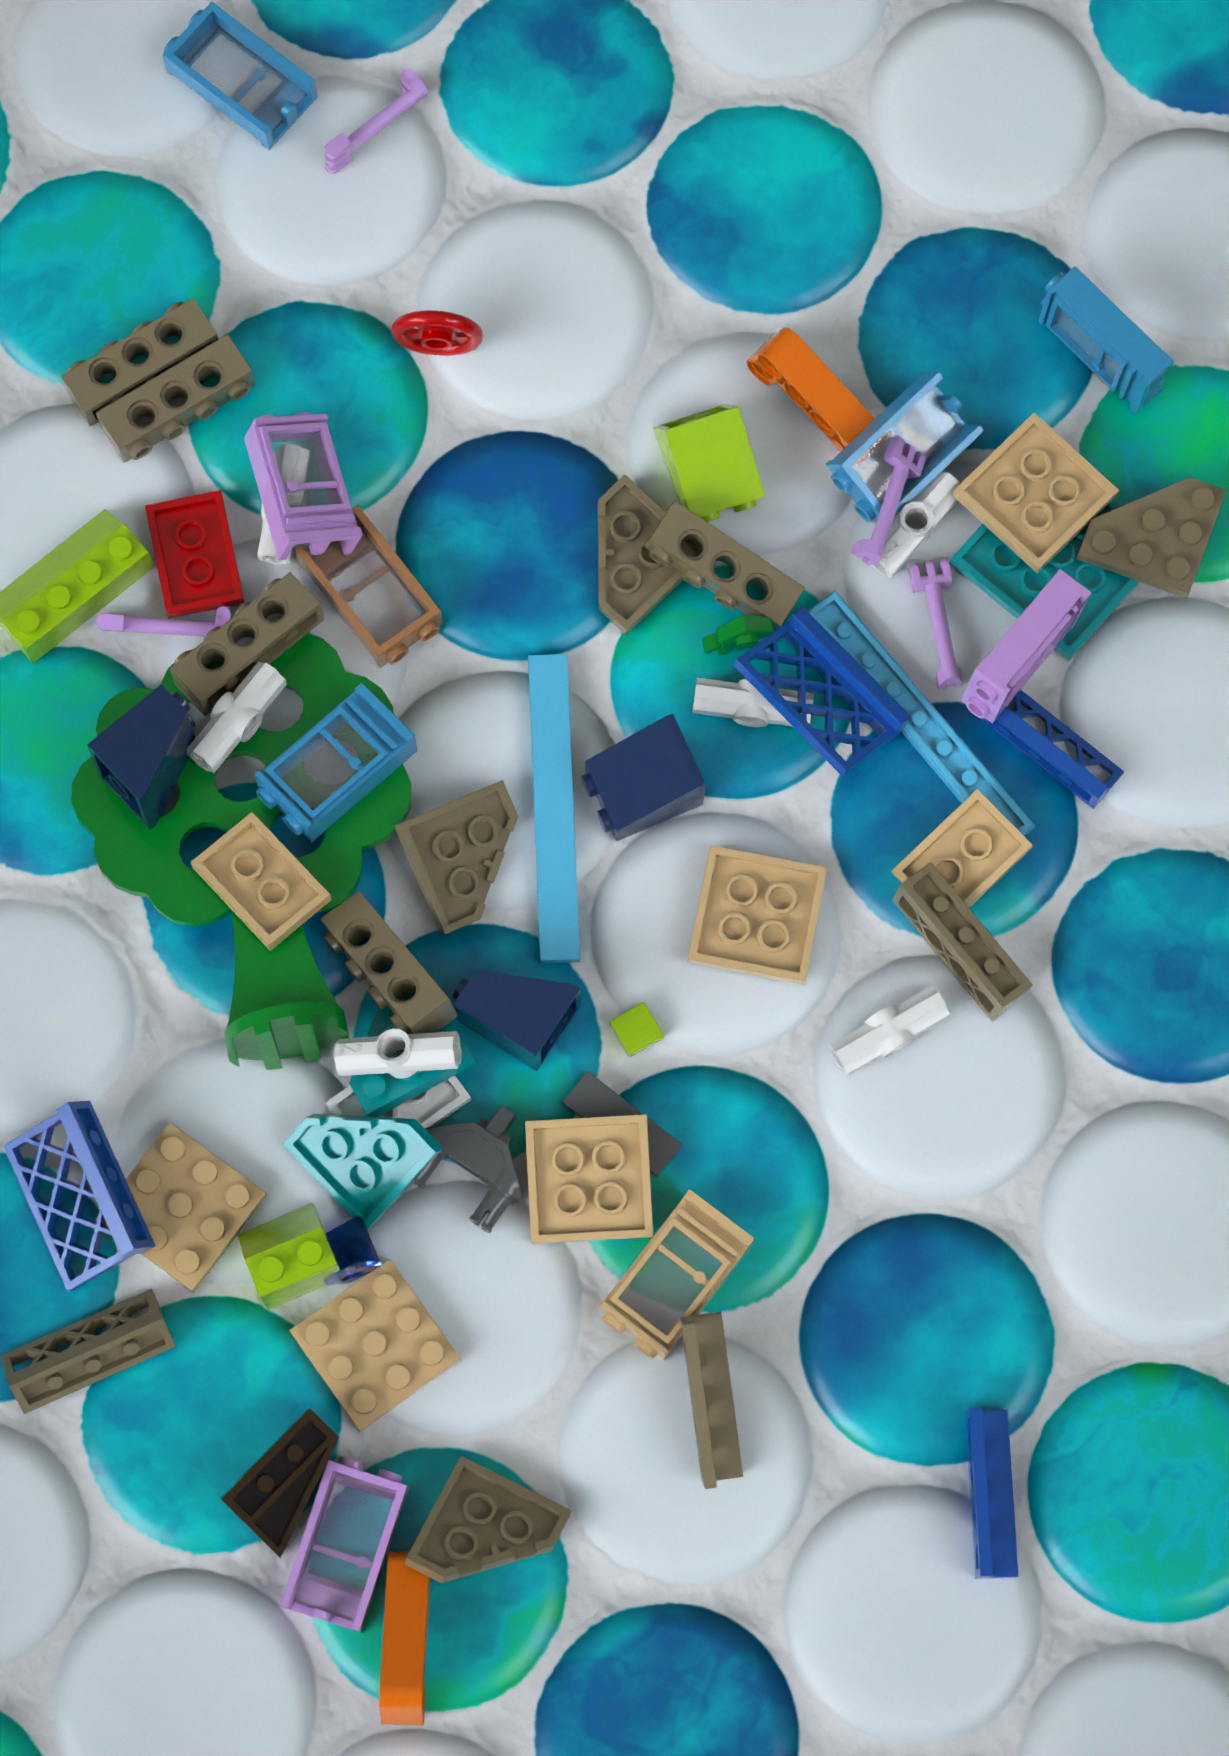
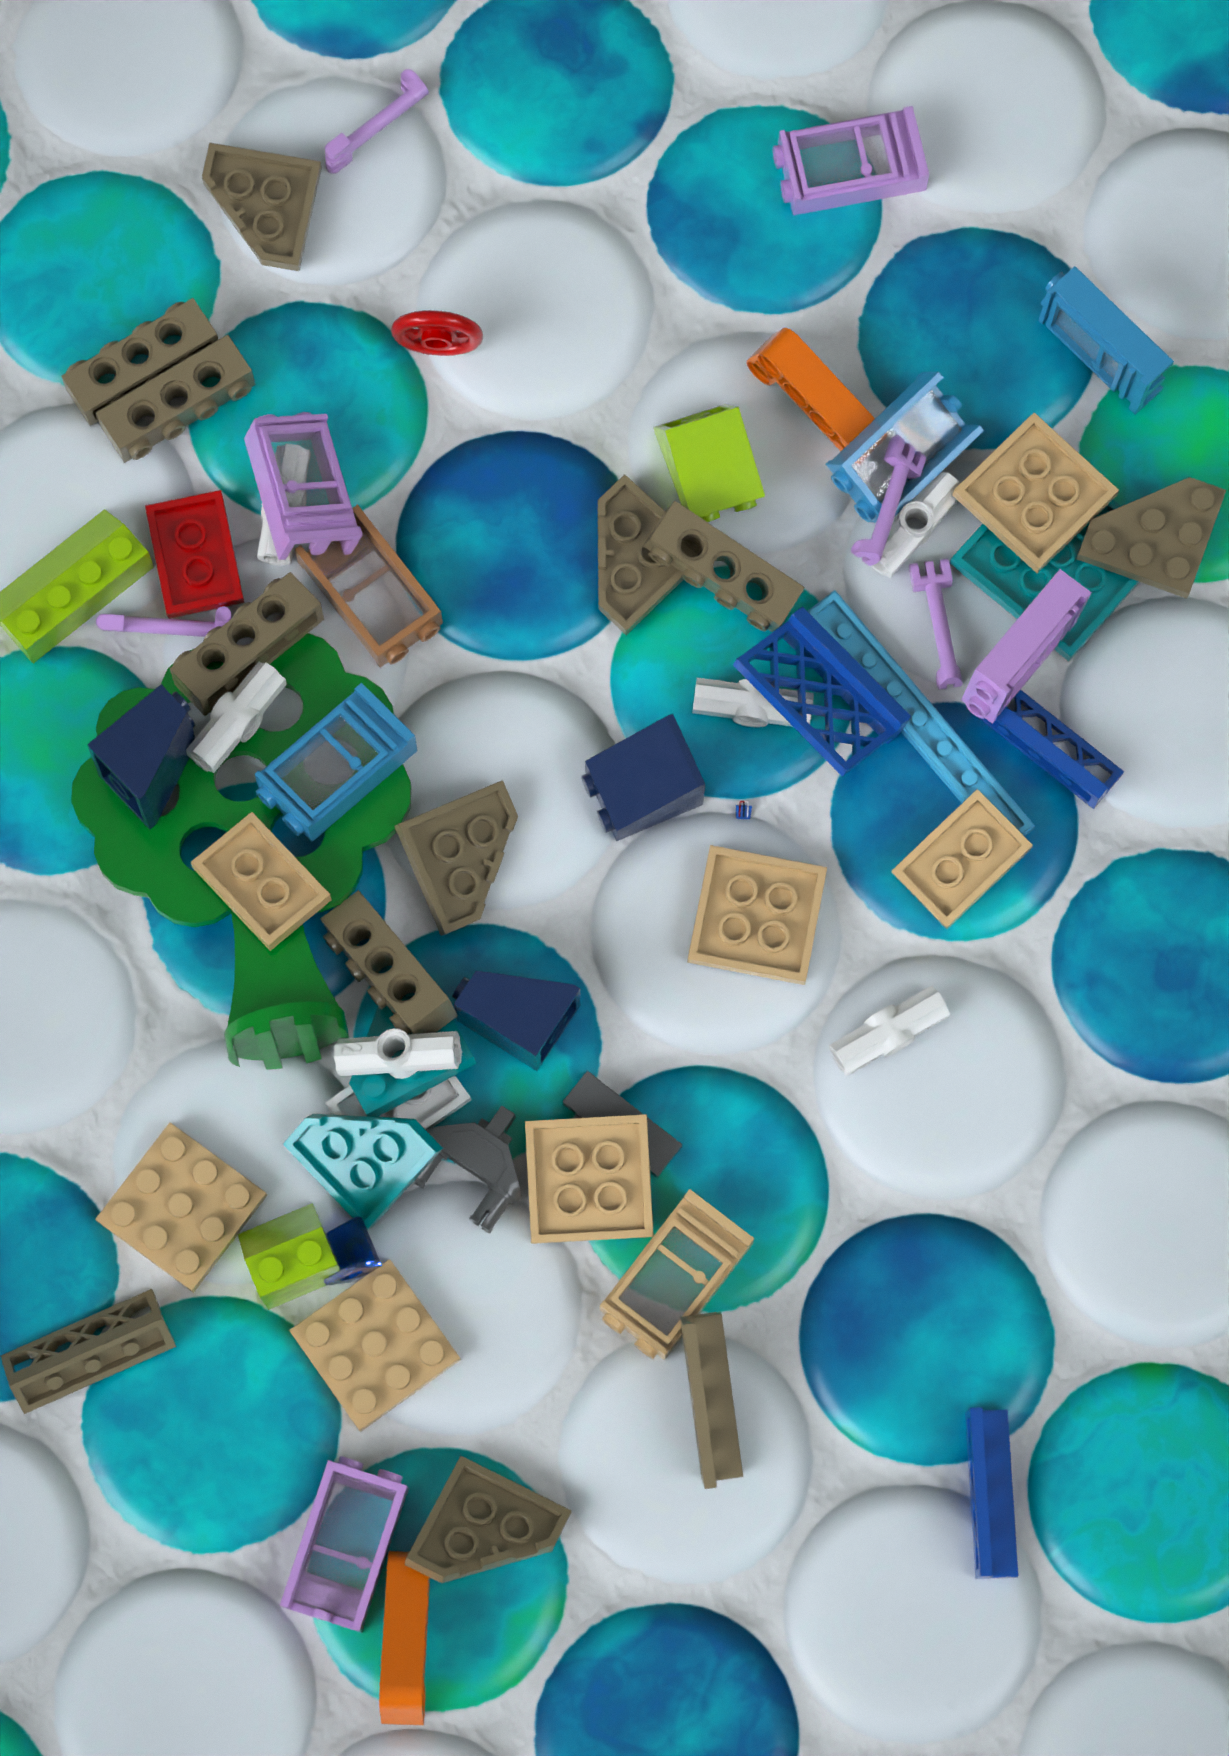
fence [3,1101,155,1292] -> none
door [163,2,318,150] -> none
dark brown wedge [220,1408,340,1558] -> none
medium azure tile [528,654,580,964] -> none
lime tile [609,1002,664,1058] -> none
green plate [701,615,773,656] -> none
dark tan fence [892,862,1033,1022] -> none
none -> dark tan plate [202,143,322,271]
none -> blue piece [736,801,752,819]
none -> lavender door [773,106,929,216]

